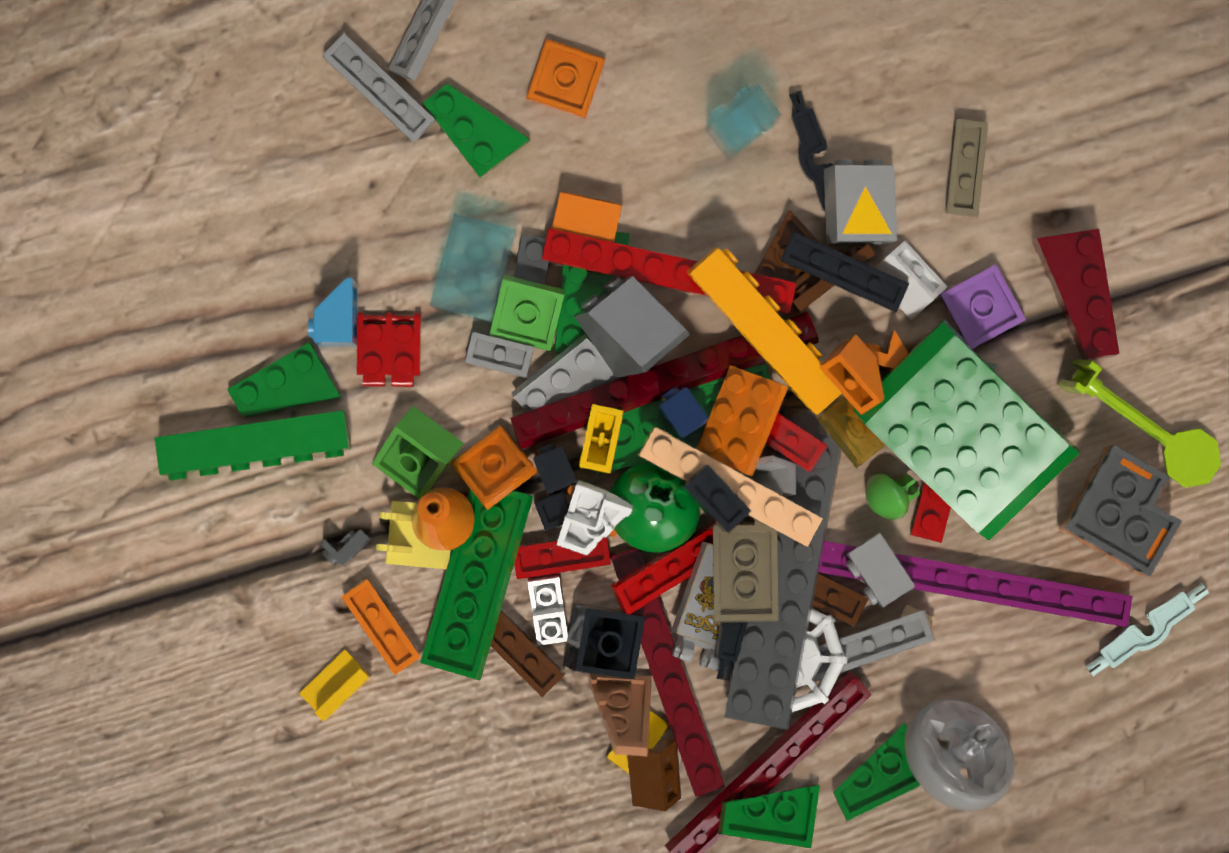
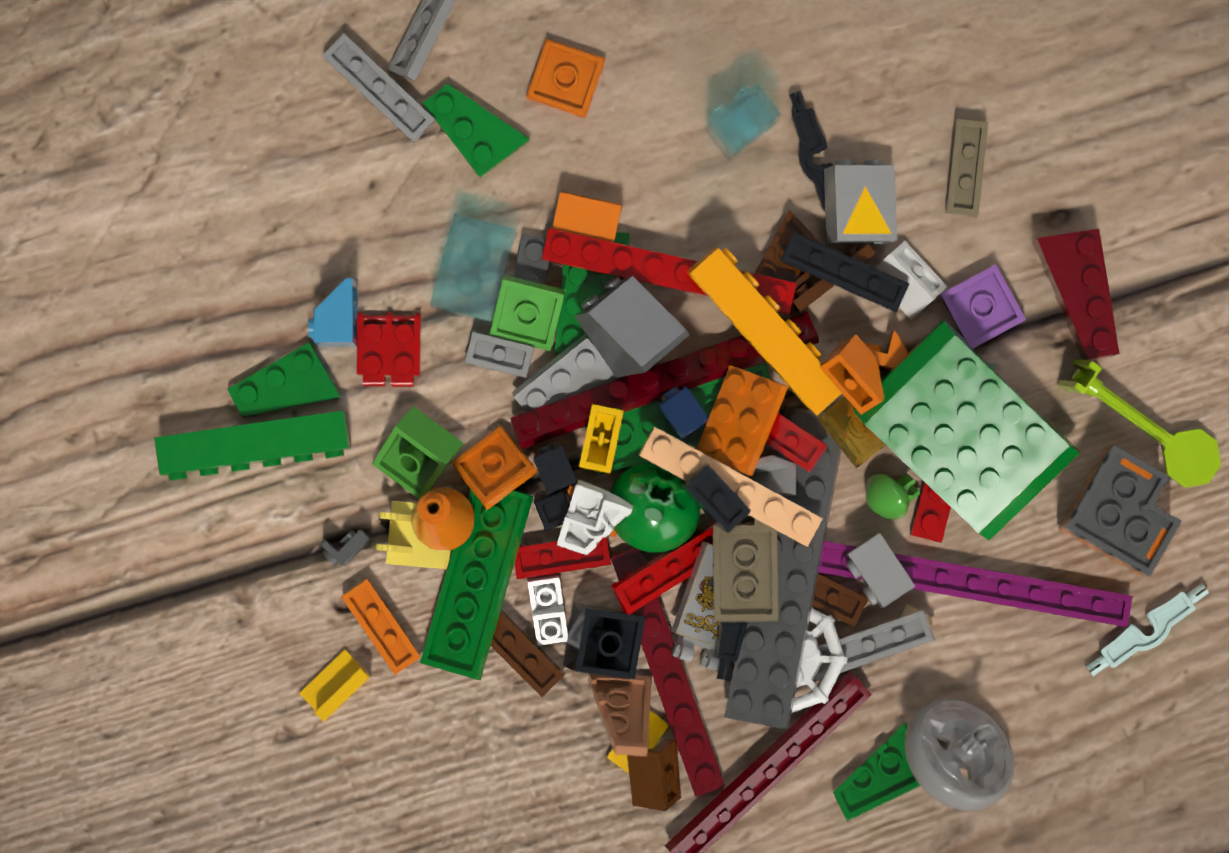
green wing [718,785,820,848] -> none

